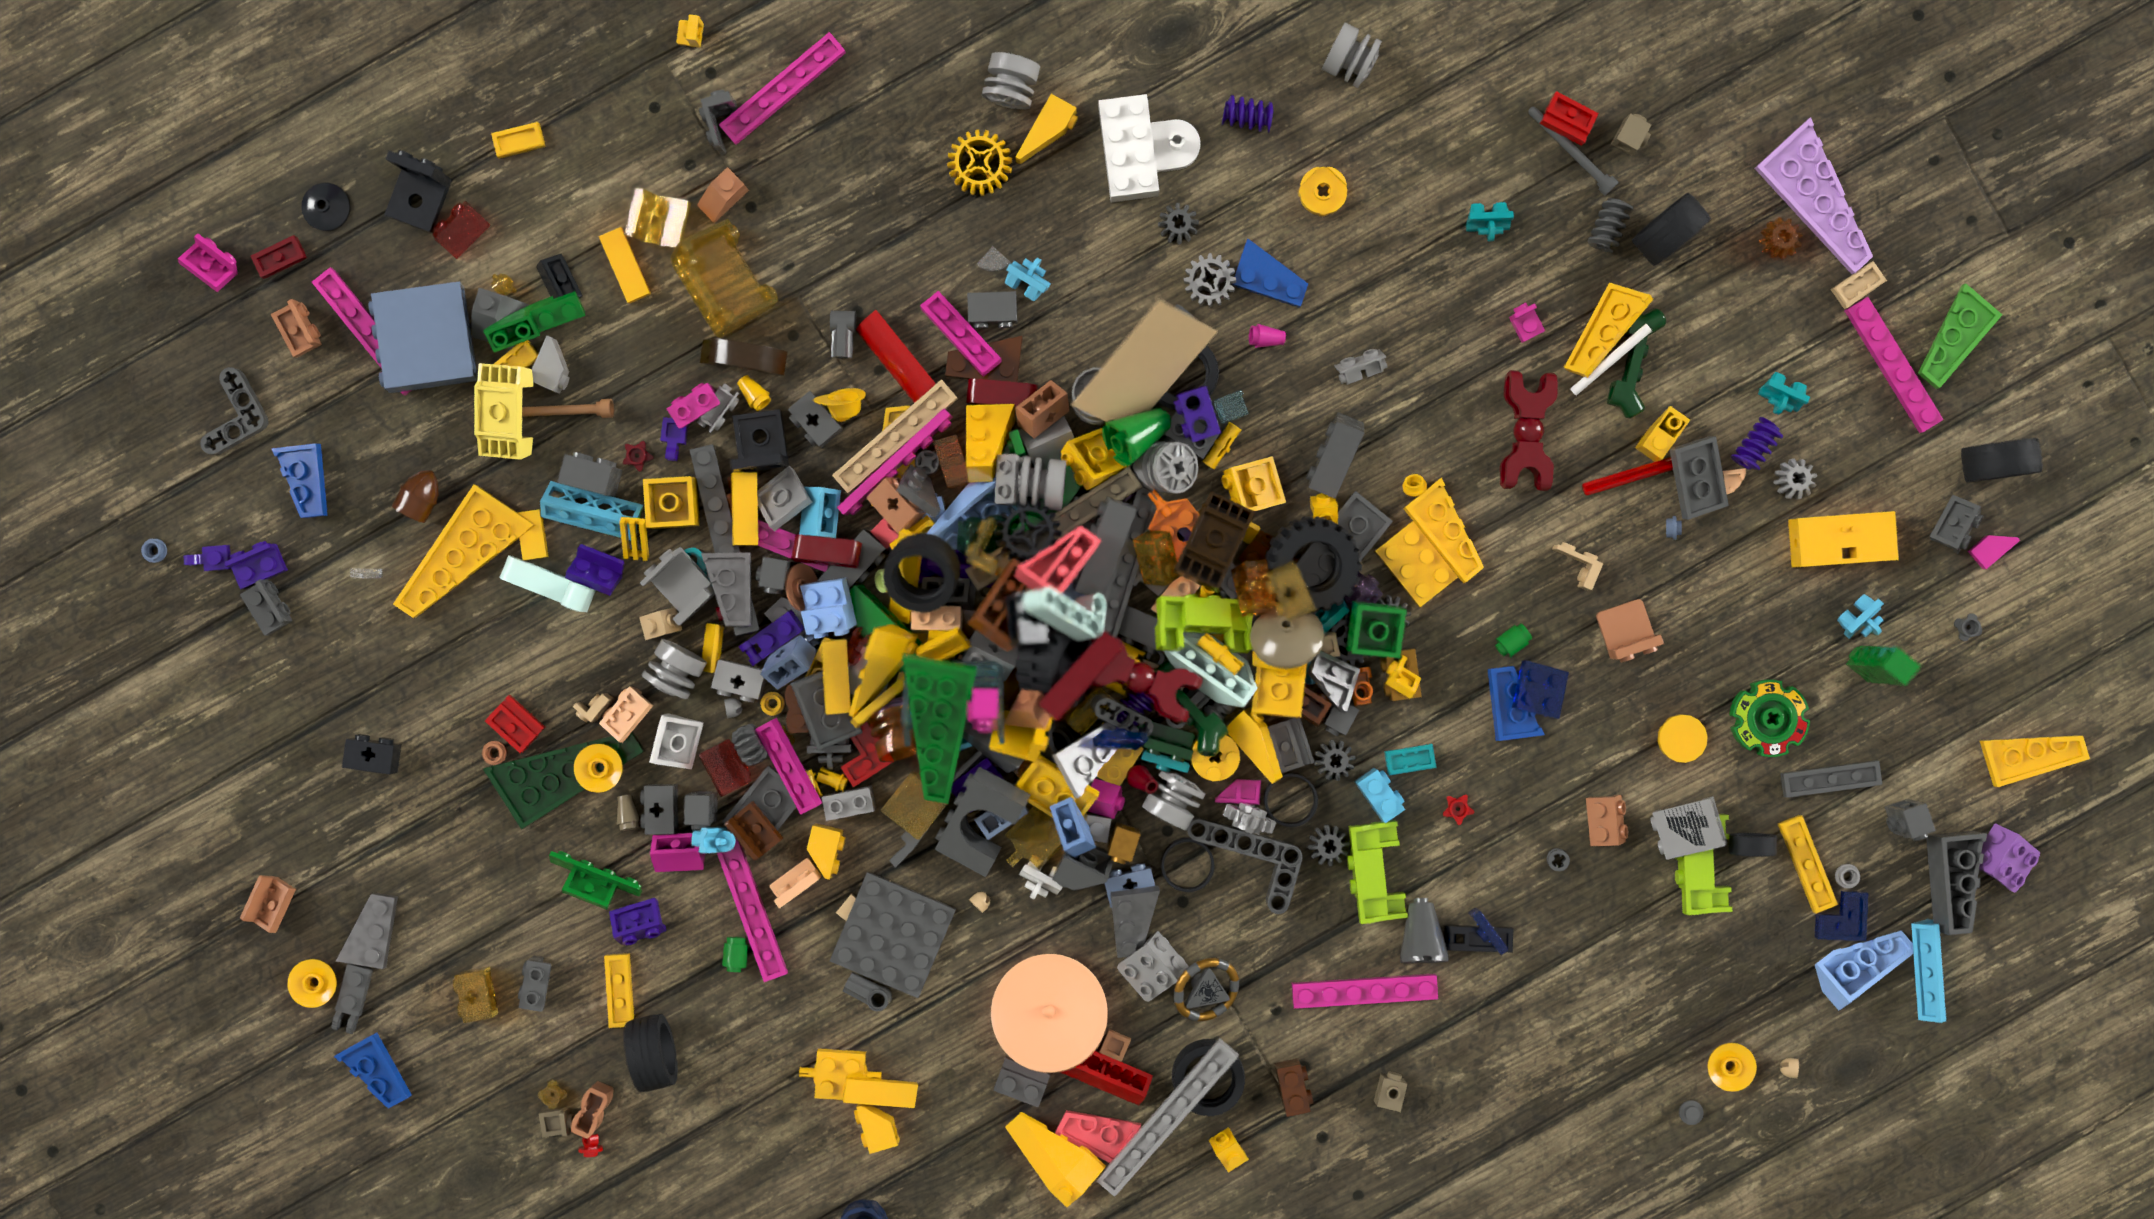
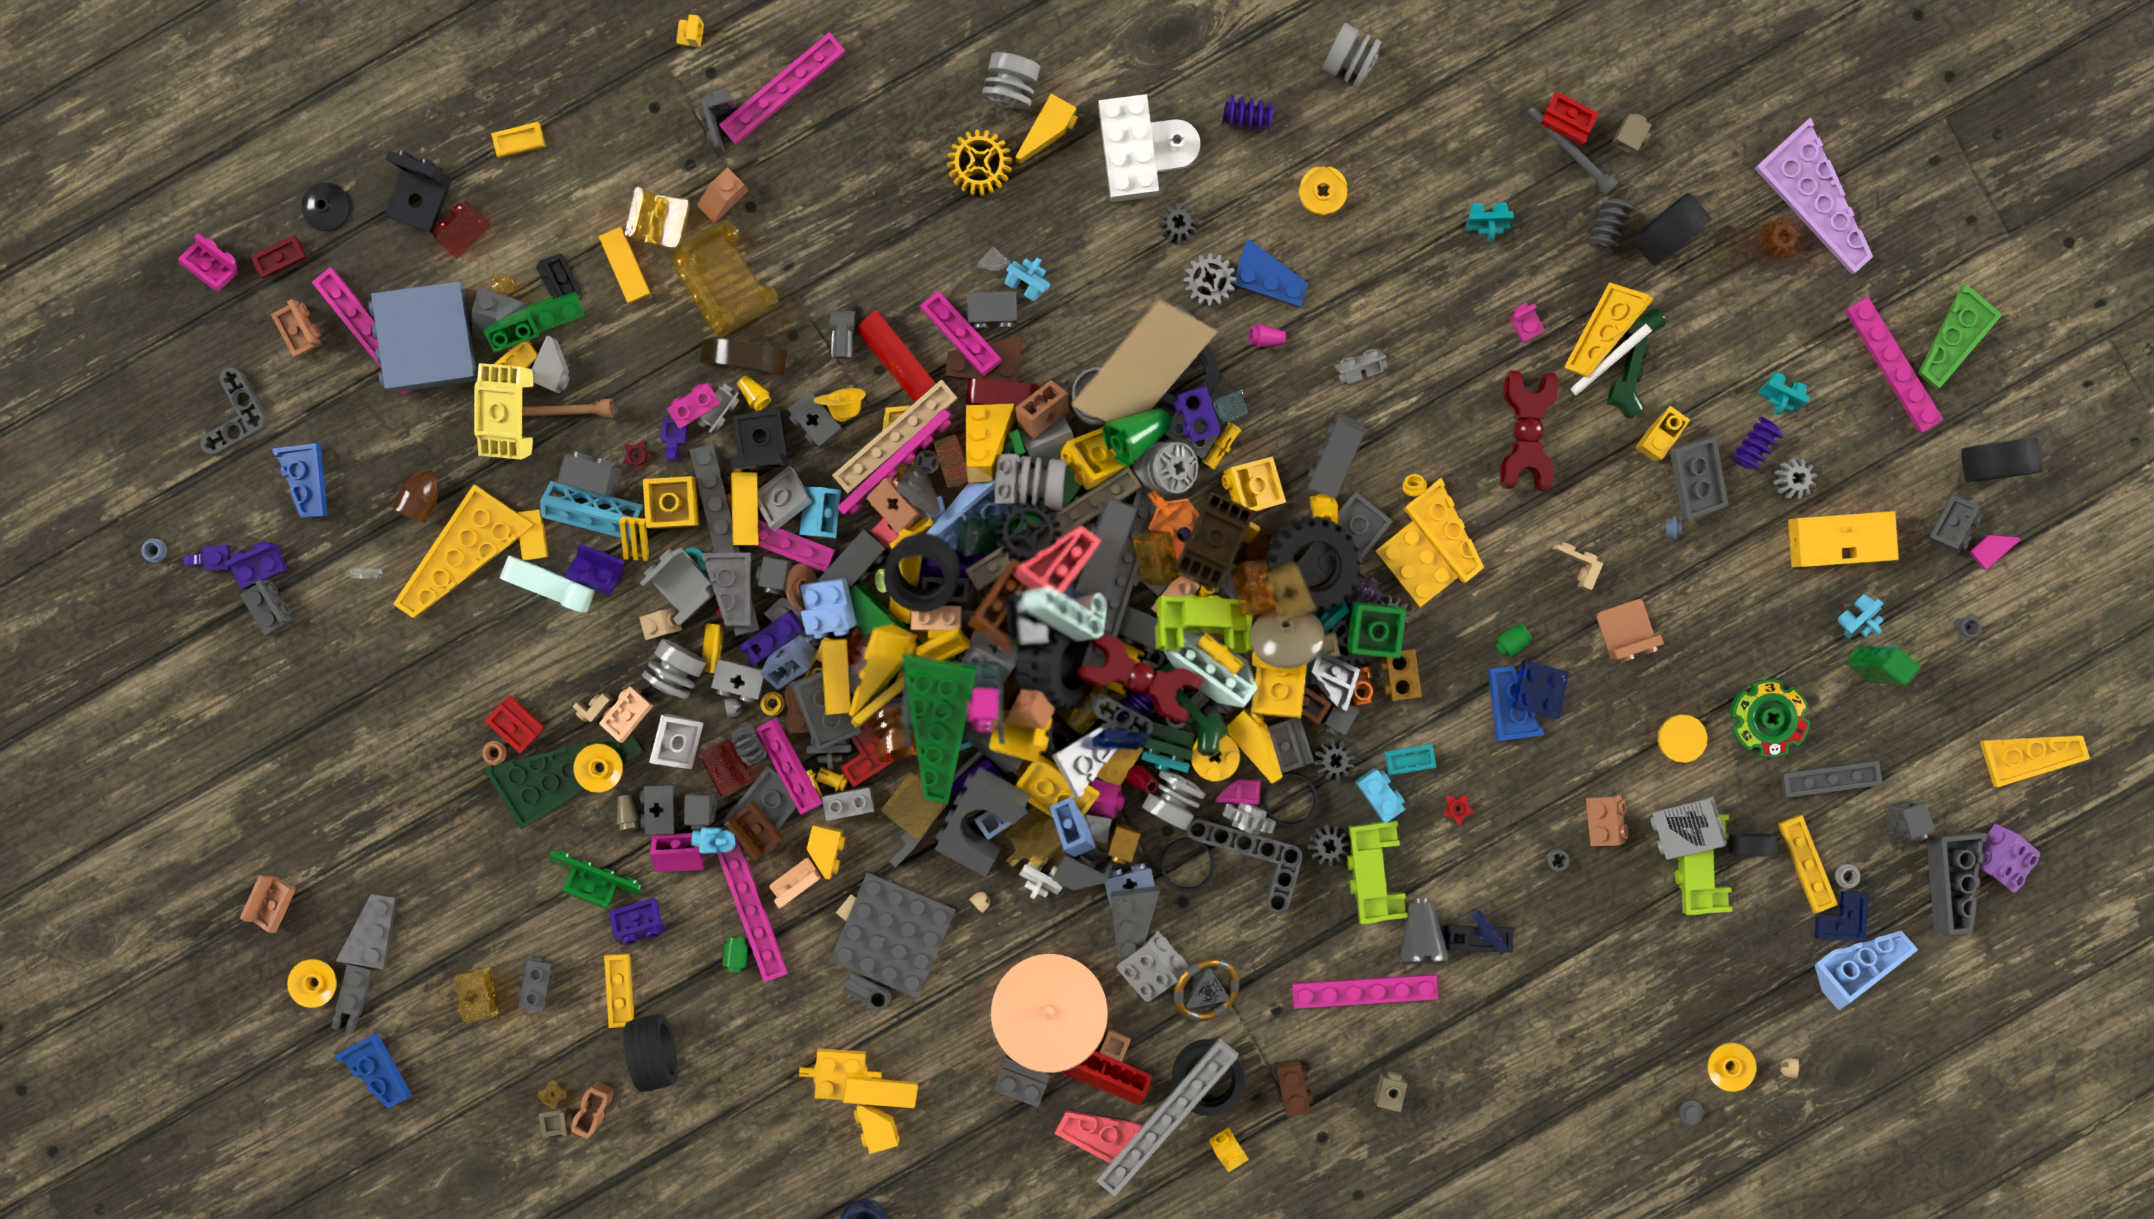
black brick [342,734,402,775] -> none
red plate [578,1134,603,1157] -> none
dark red beam [791,535,862,568] -> none
clear yellow bracket [966,517,1002,577] -> none
yellow wedge [1005,1112,1106,1207] -> none
dark red tile [1038,631,1124,722] -> none
yellow bracket [1385,655,1421,699] -> none
red axle [1582,457,1673,495] -> none
light nougat tile [1722,468,1746,494] -> none
tan plate [1831,261,1887,309] -> none
medium azure fence [1911,919,1946,1023] -> none

